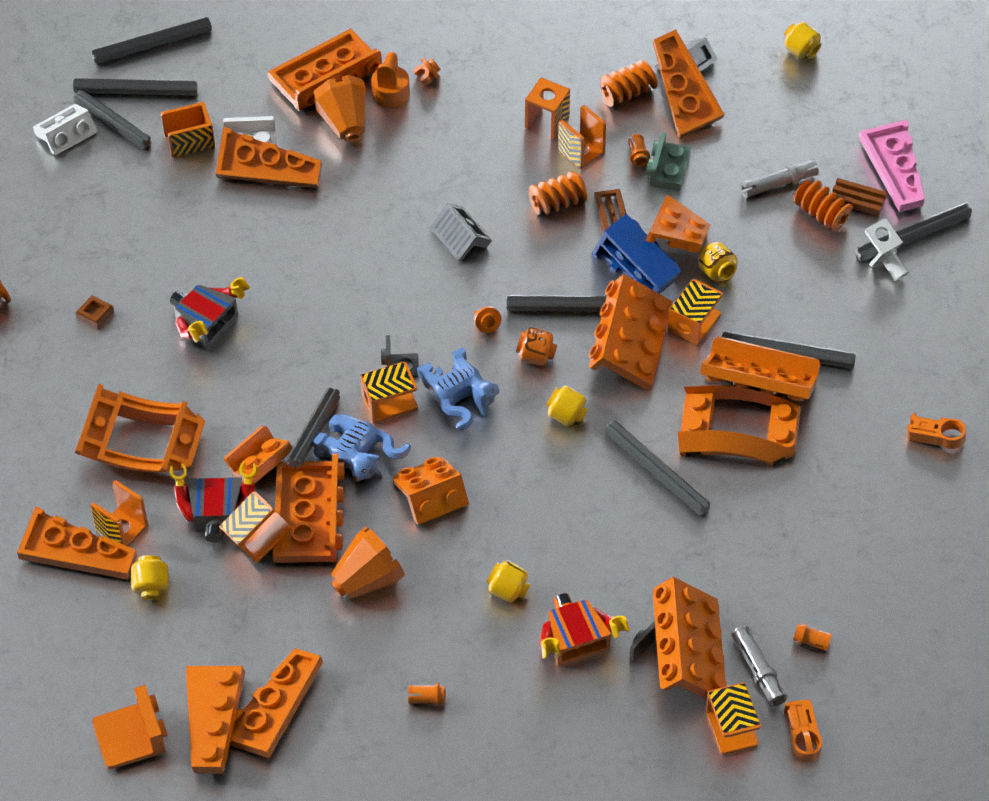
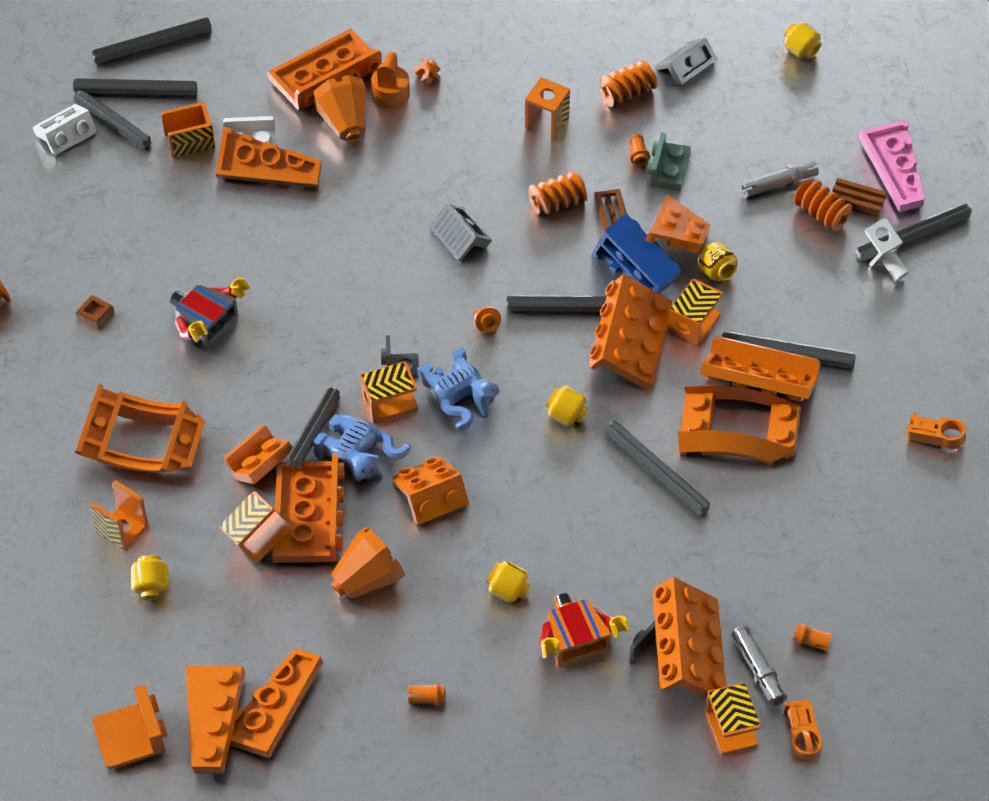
orange wing [17,506,137,580] -> none
torso [170,462,259,543] -> none
orange head [516,327,557,366] -> none
orange piece [558,105,606,169] -> none
orange wing [653,29,725,138] -> none

